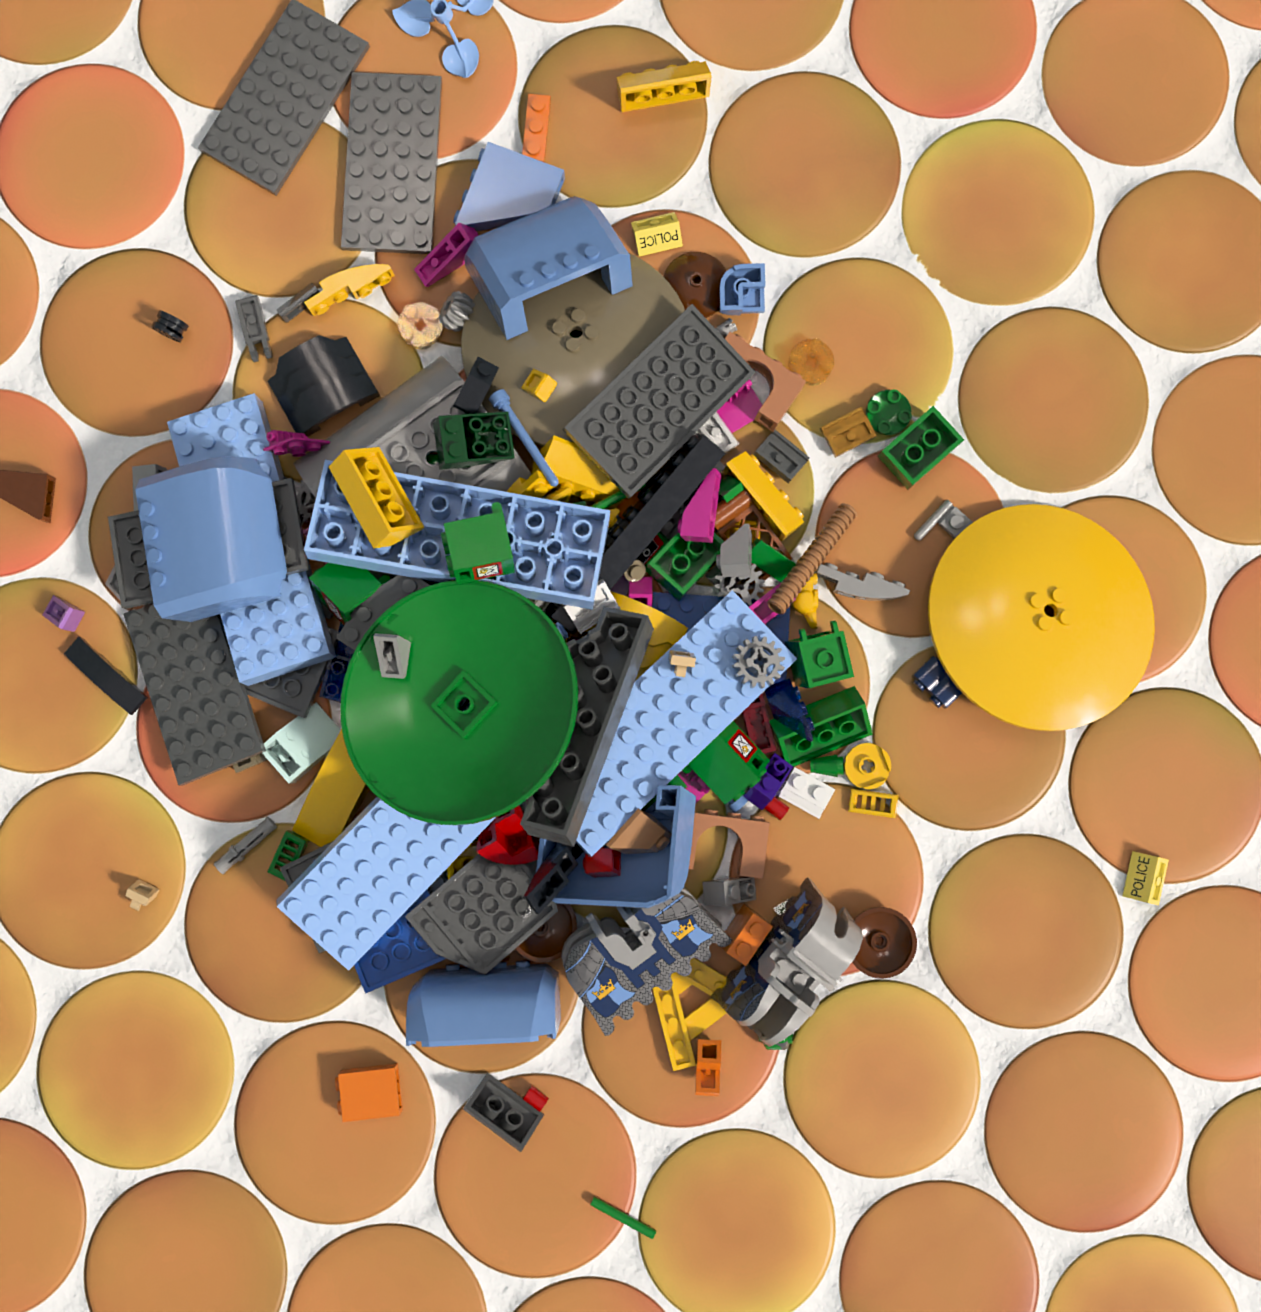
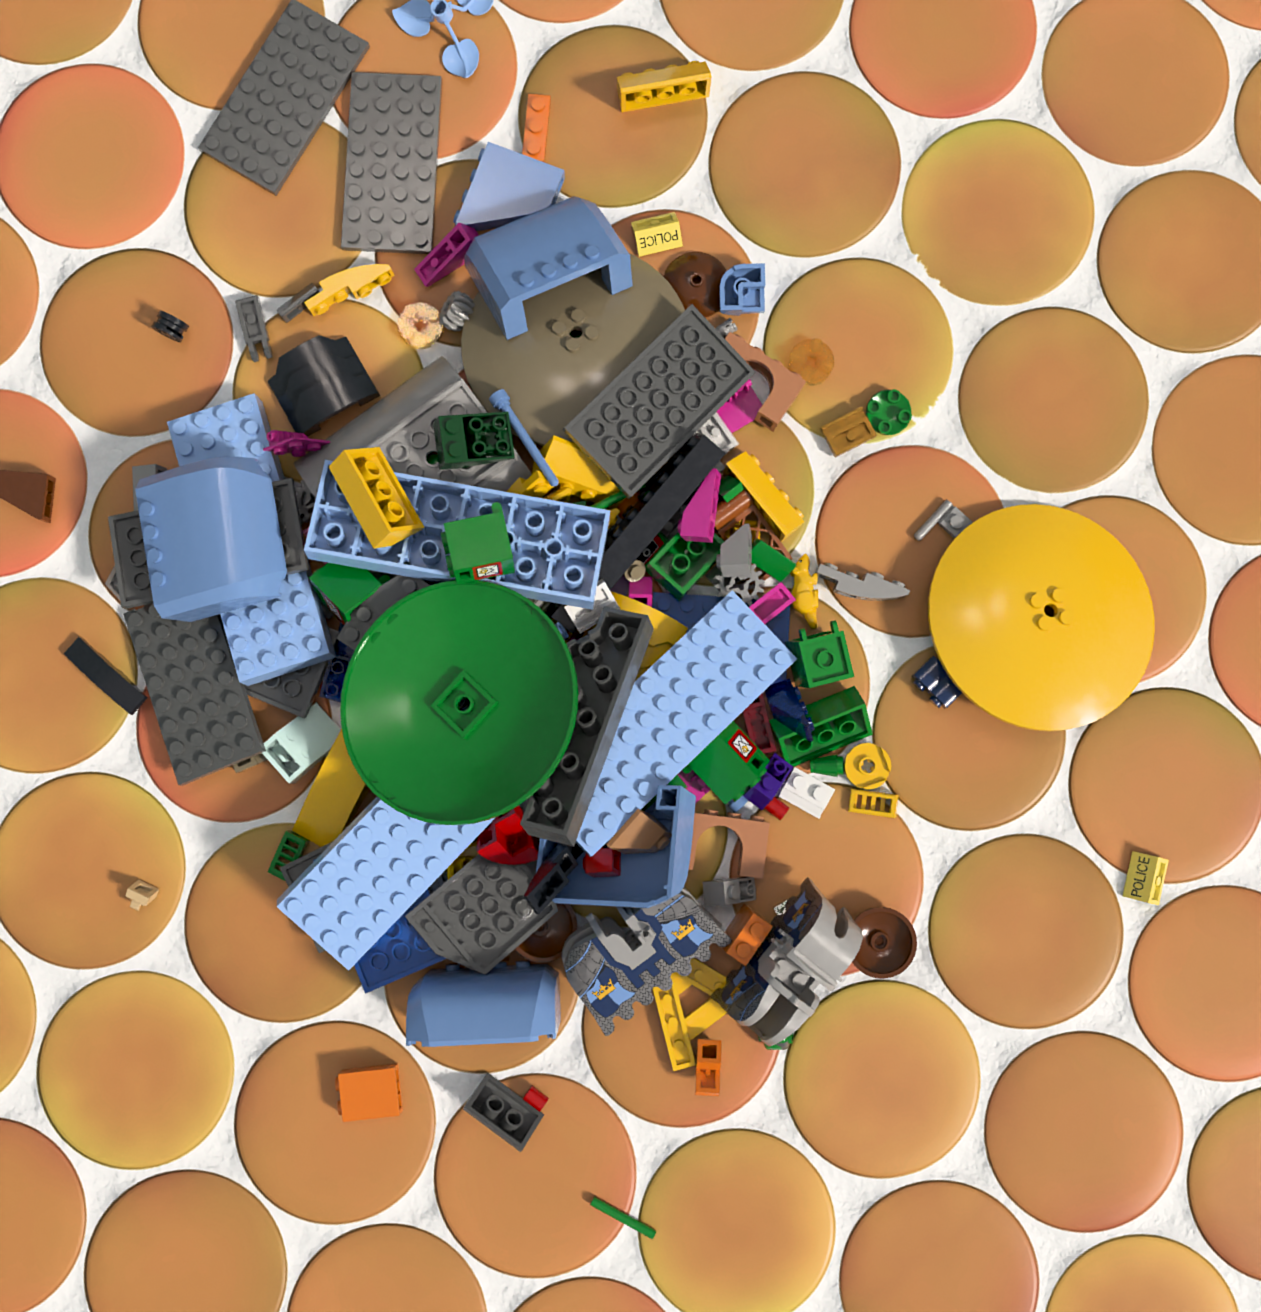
medium lavender slope [42,595,85,632] -> none
light grey pin [214,817,277,874] -> none
light grey slope [373,633,411,679] -> none
black slope [453,357,499,414] -> none
yellow slope [521,368,557,402] -> none
tan tile [668,650,696,677] -> none
light grey gear [732,636,785,689] -> none
dark grey plate [753,429,810,484] -> none
medium nougat piece [767,503,857,615] -> none
green brick [877,406,964,490] -> none

